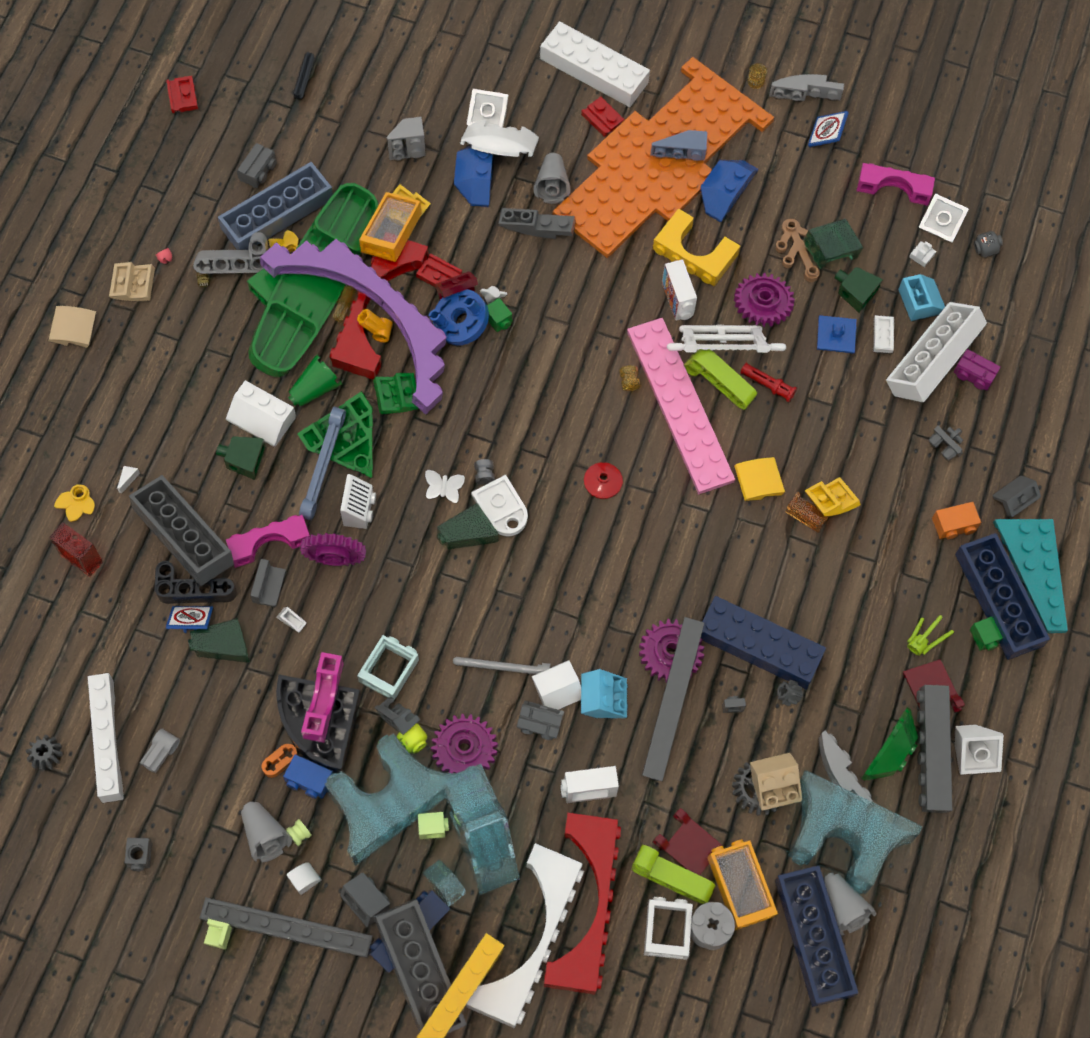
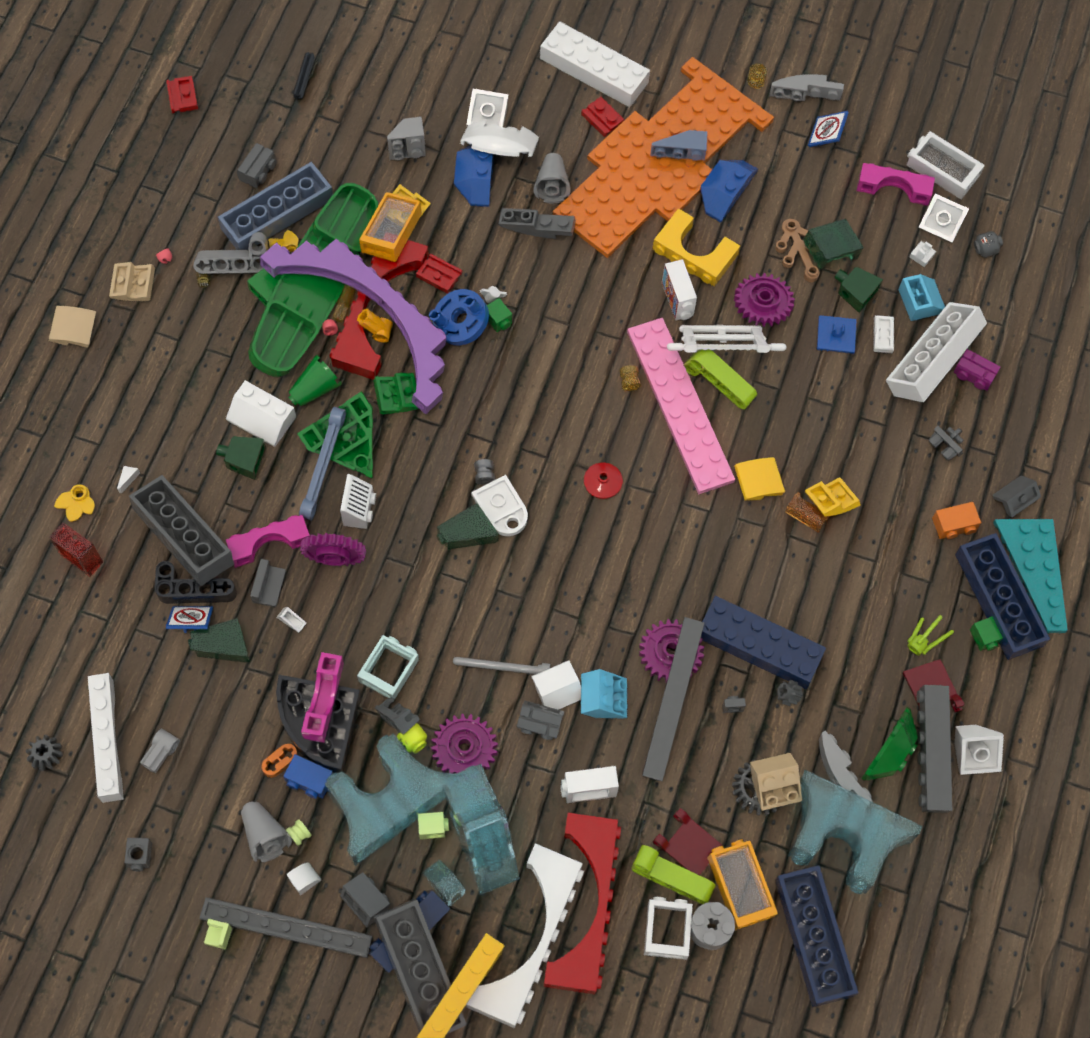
white piece [425,470,465,503] -> none
dark red panel [435,271,478,301] -> none
red pin [740,362,797,403] -> none
light grey cone [823,873,876,936] -> none
none -> coral hinge [322,319,338,336]
none -> white window [907,131,985,199]

